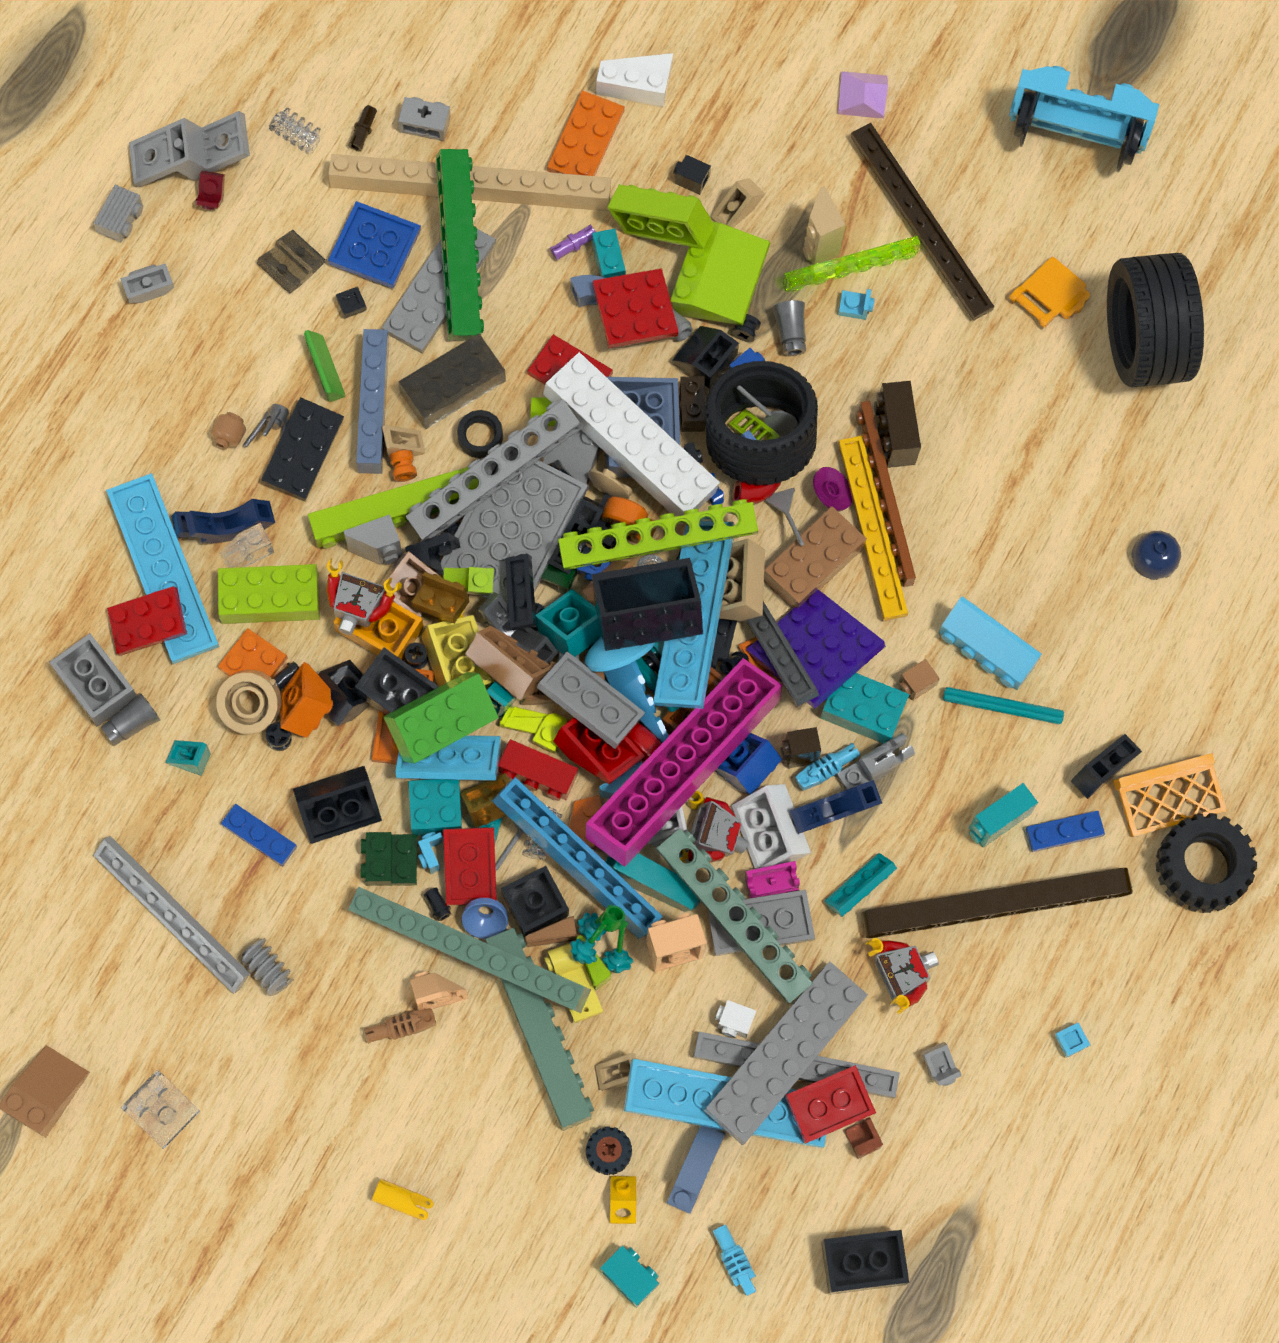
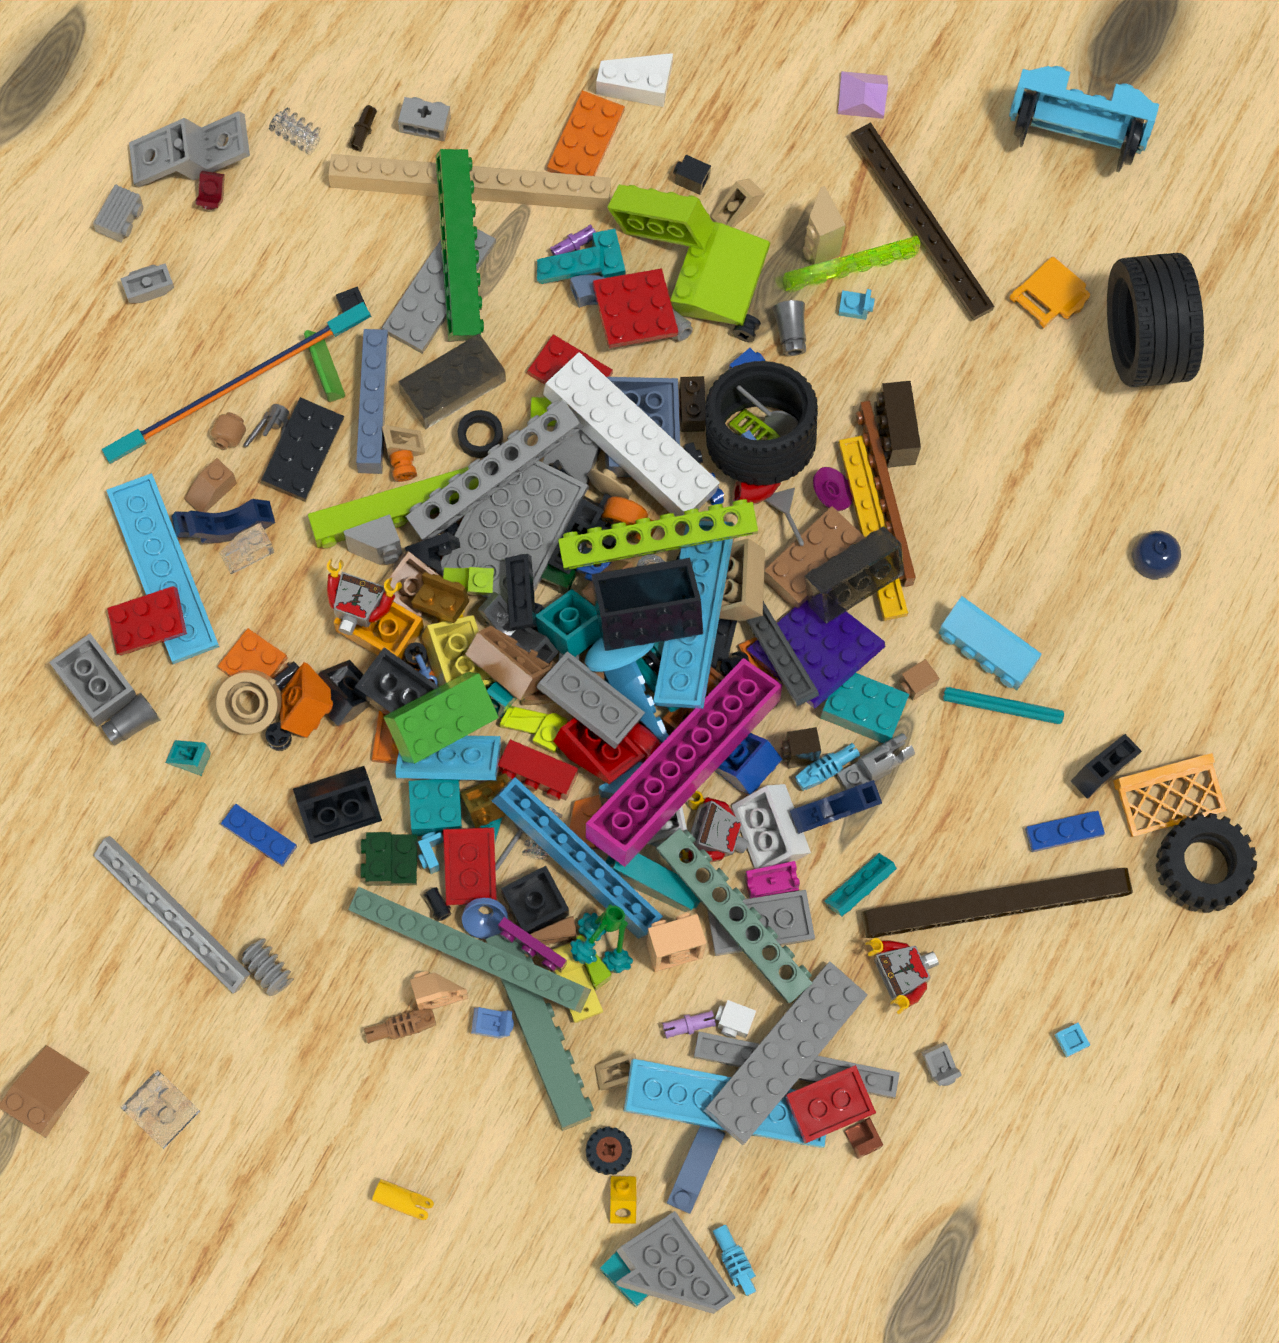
lime brick [218,564,320,624] -> none
clear smoke slope [257,230,326,294] -> none
blue plate [328,201,421,289] -> none
black slope [672,326,739,389] -> none
black brick [821,1230,909,1295] -> none
teal brick [969,783,1039,848] -> none
none -> piece [102,302,372,464]
none -> medium nougat slope [185,458,237,512]
none -> medium blue hand [415,654,438,685]
none -> medium blue bracket [471,1007,514,1039]
none -> magenta plate [498,917,567,973]
none -> teal plate [537,246,604,284]
none -> light grey wing [616,1211,736,1314]
none -> lavender pin [662,1010,716,1039]
none -> clear smoke brick [804,526,905,624]

